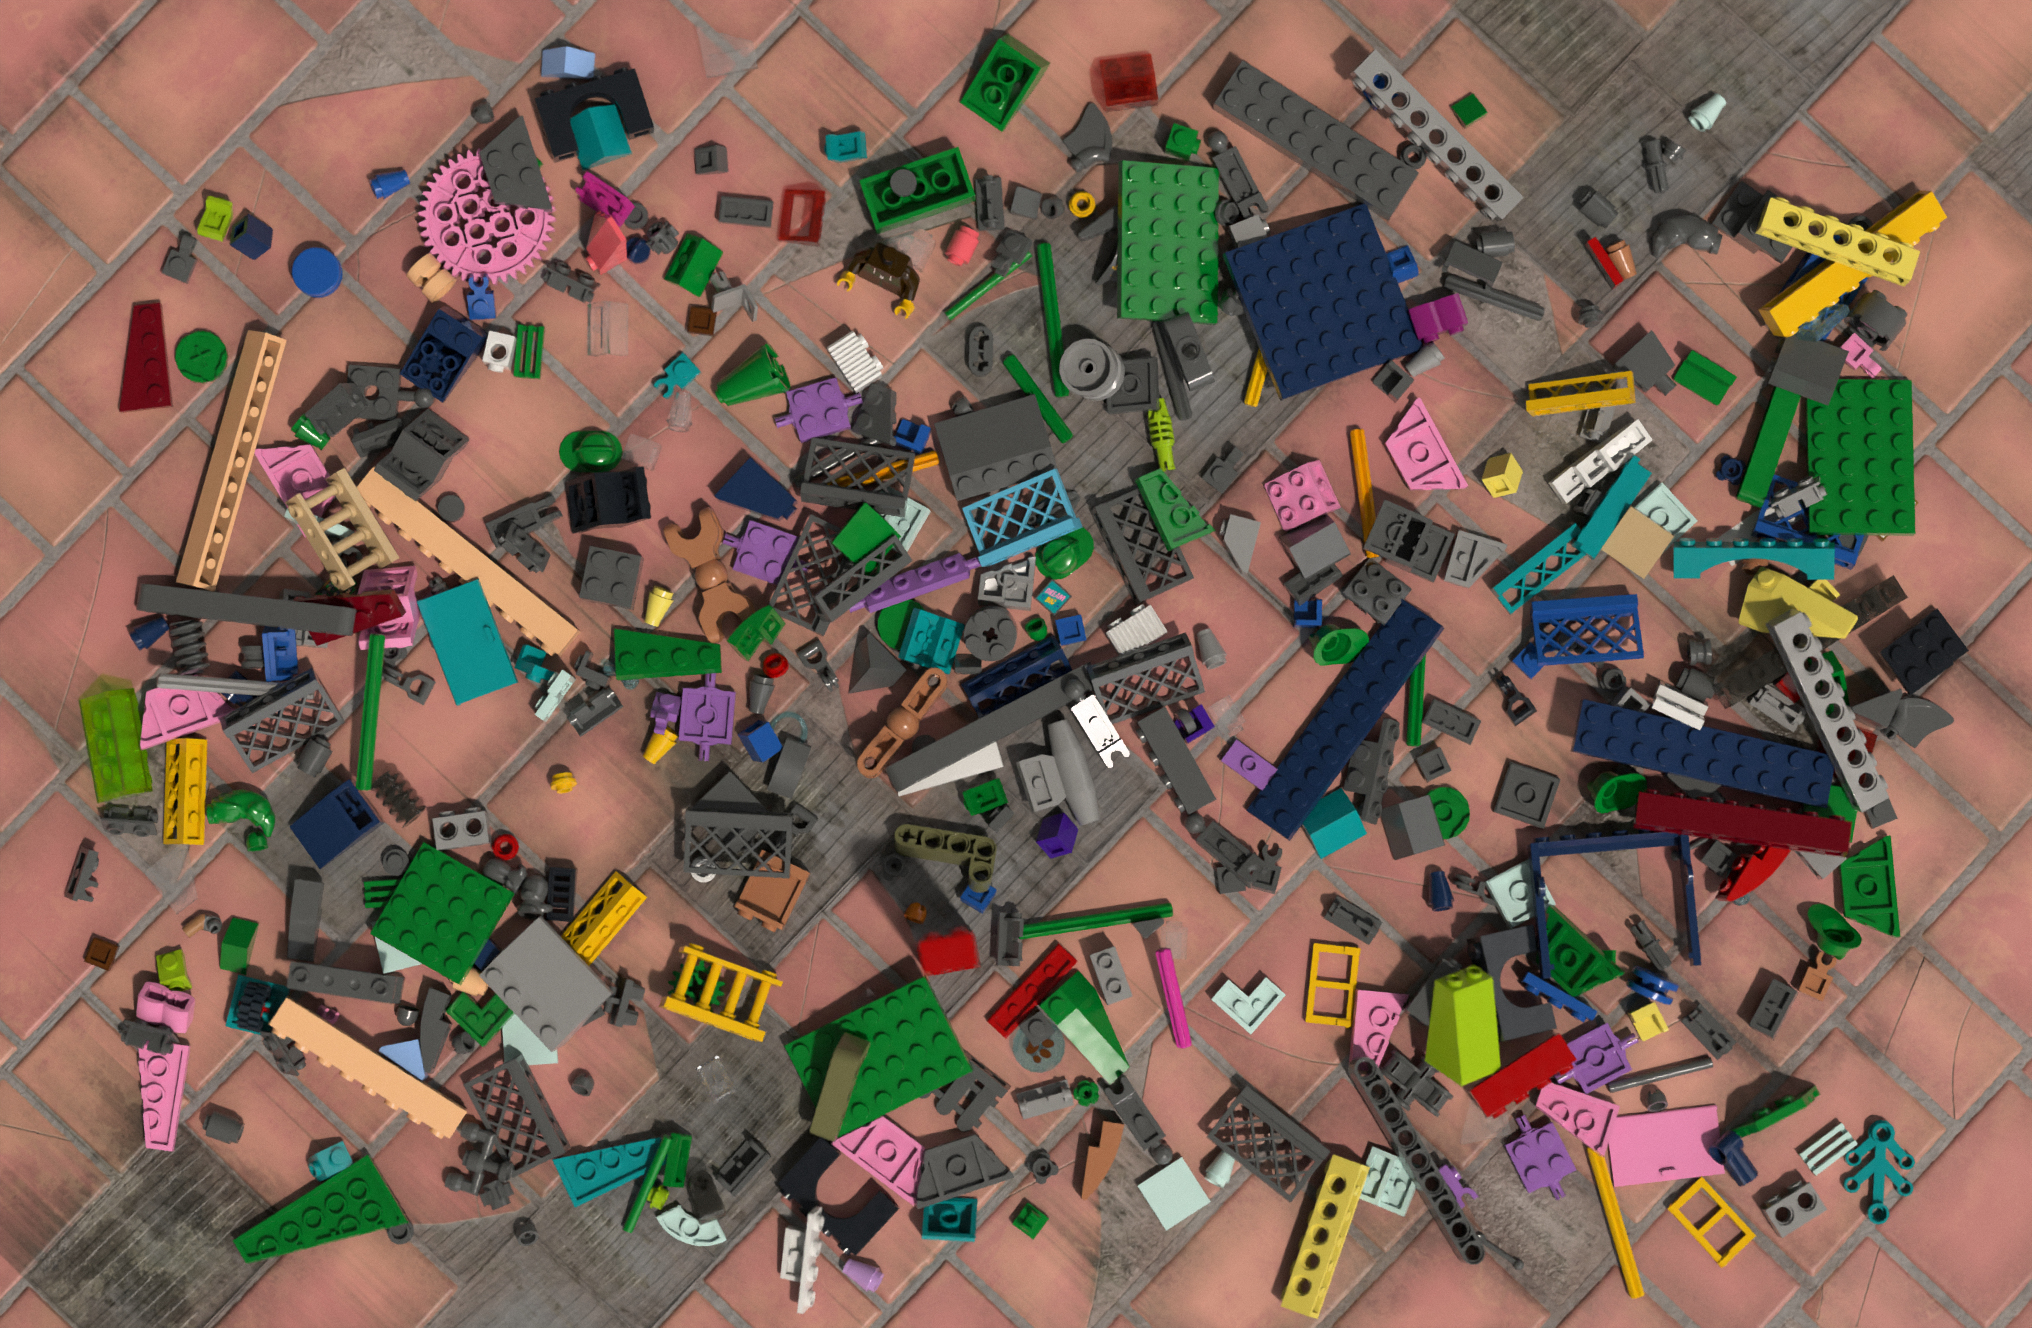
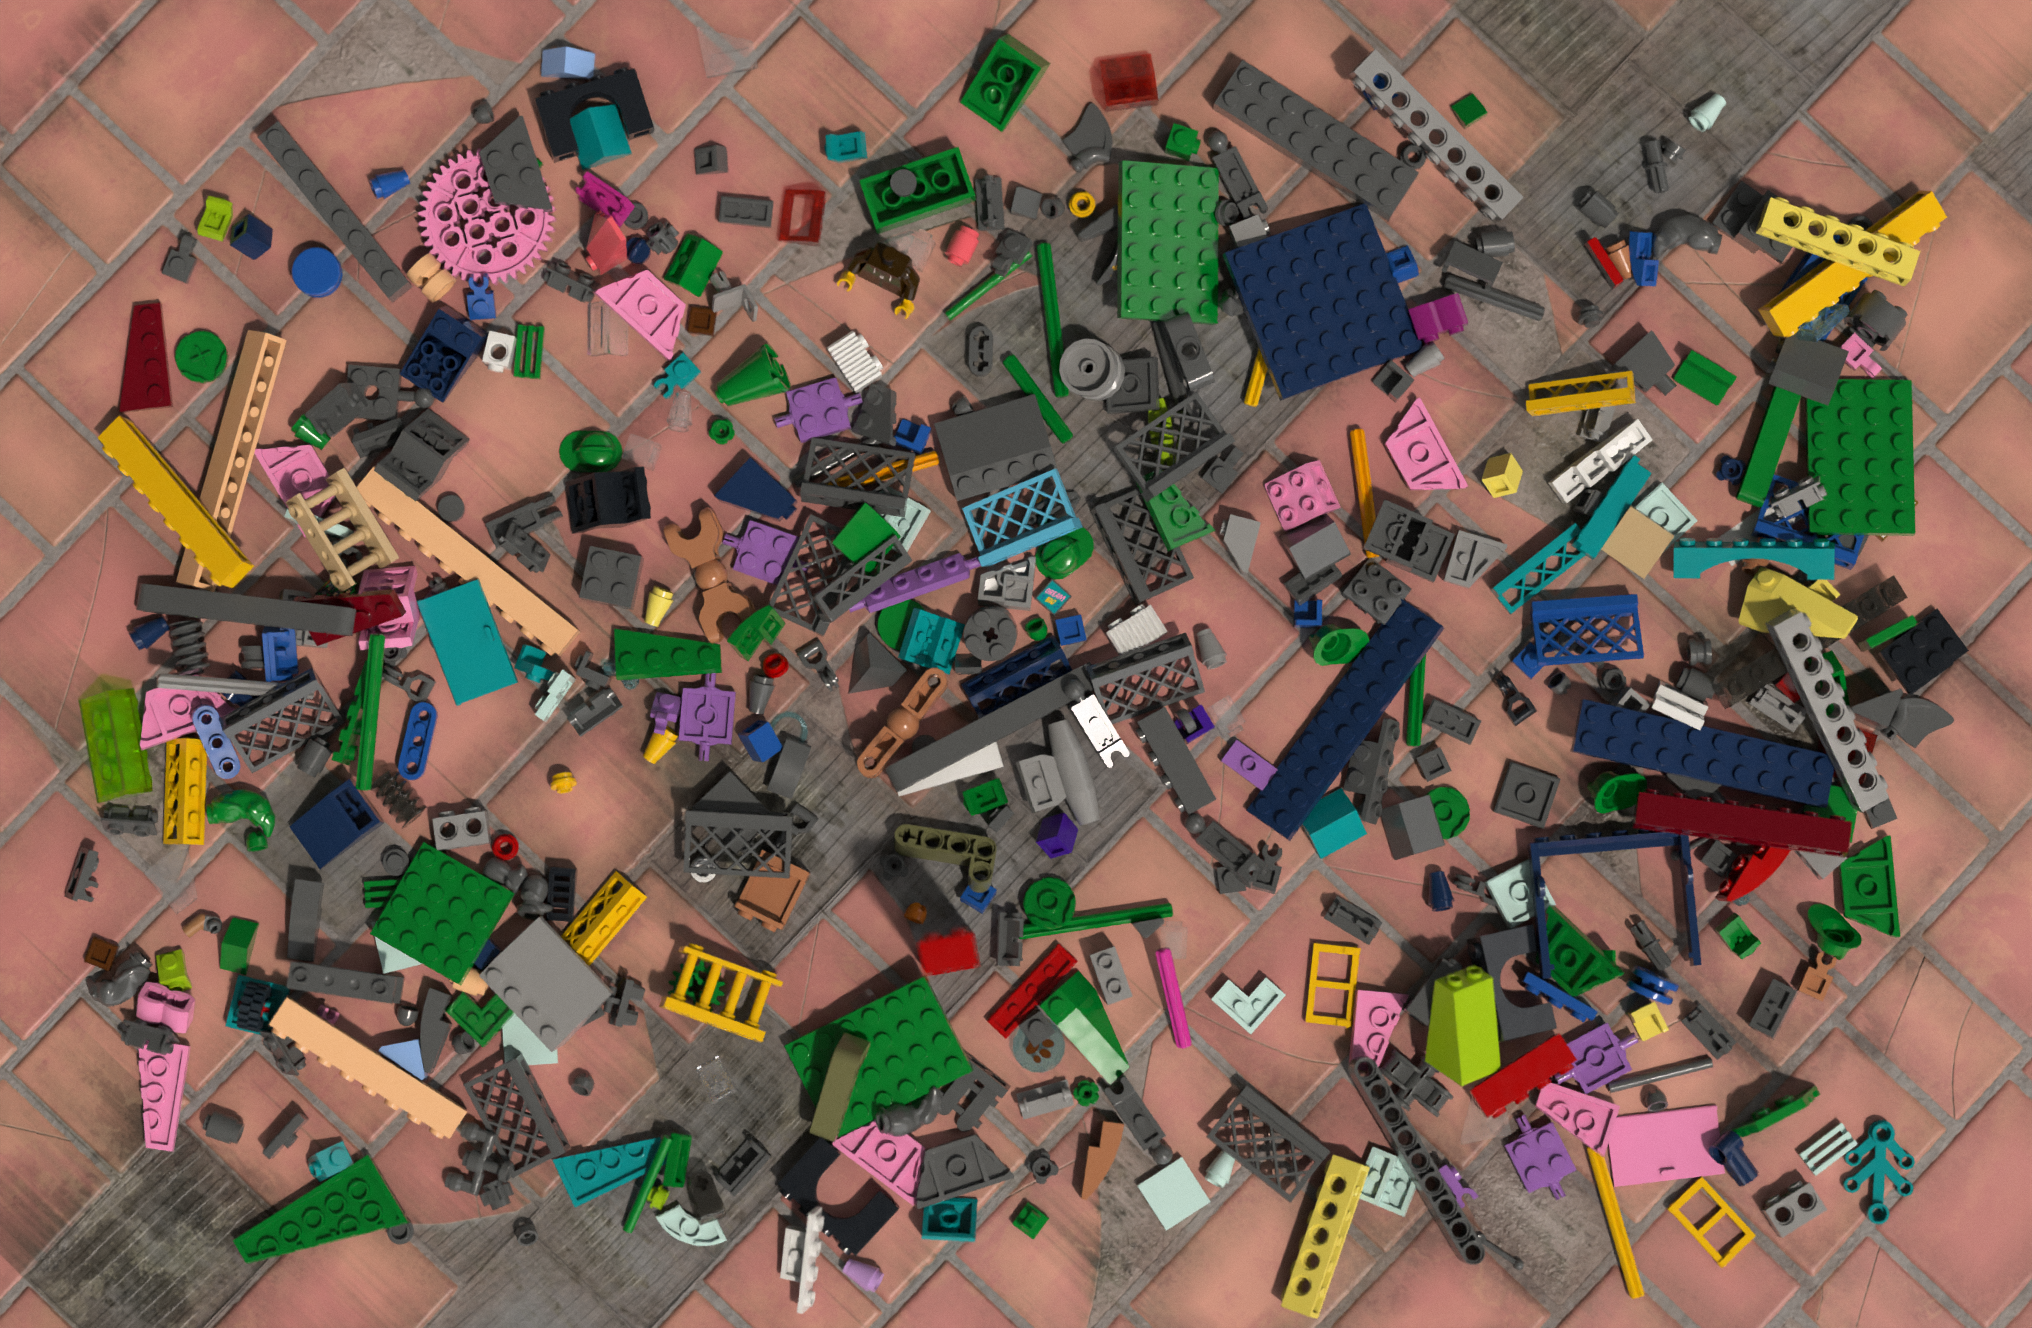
none -> dark grey animal [87,950,153,1007]
none -> yellow brick [97,416,254,588]
none -> plate [191,704,240,779]
none -> dark grey brick [258,121,413,303]
none -> dark grey plate [262,1113,309,1159]
none -> green wing [331,660,367,766]
none -> blue plate [398,702,438,780]
none -> bright pink wing [593,270,686,360]
none -> green plate [709,419,735,445]
none -> dark grey animal [875,1087,942,1137]
none -> green tile [1023,877,1076,930]
none -> dark grey fence [1113,392,1235,502]
none -> dark grey hinge [1548,672,1571,695]
none -> blue slope [1629,231,1659,286]
none -> green bracket [1715,912,1761,959]
none -> green tile [1857,615,1917,652]

